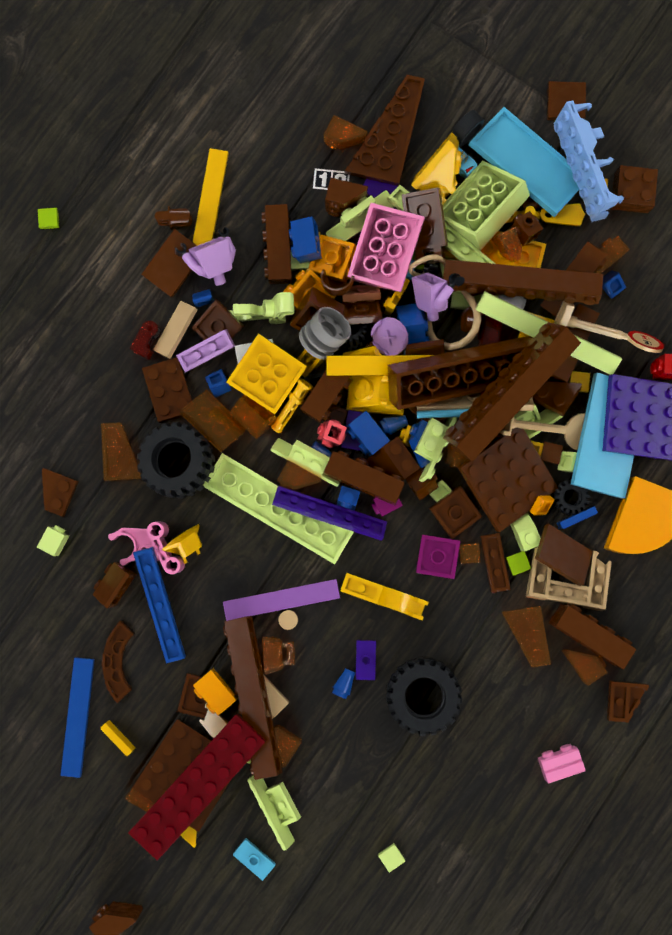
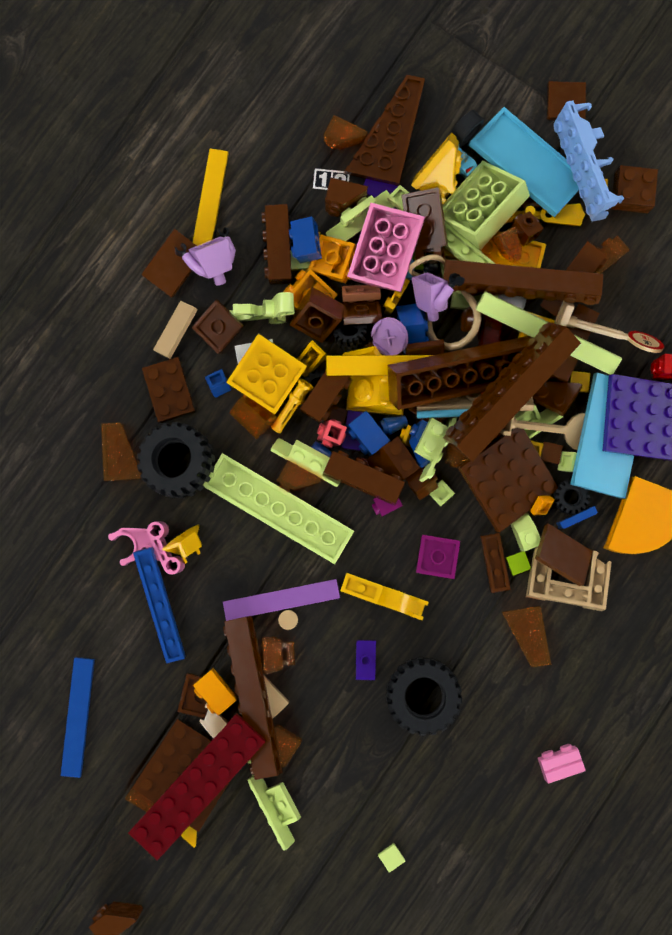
yellowish green brick [37,525,69,556] -> none
lime tile [38,208,59,229] -> none
reddish brown wing [42,468,78,517] -> none
reddish brown slope [92,562,137,609] -> none
yellow tile [101,720,136,756] -> none
reddish brown tile [102,620,134,703] -> none
clear red leg [130,321,160,360] -> none
reddish brown arm [155,206,193,230] -> none
lavender plate [176,329,235,372] -> none
clear orange tile [180,389,247,452] -> none
blue slope [192,289,214,307] -> none
medium azure plate [233,838,276,881] -> none
dark purple tile [272,486,387,541] -> none
light grey wheel [299,307,351,359] -> none
reddish brown helmet [320,269,355,296] -> none
blue cone [332,668,355,699] -> none
blue brick [337,486,360,511] -> none
reddish brown tile [429,486,483,539] -> none
clear orange tile [459,543,480,564] -> none
reddish brown brick [549,604,636,670] -> none
clear orange slope [562,649,608,686] -> none
blue slope [602,270,626,299] -> none
reddish brown wing [607,681,649,723] -> none

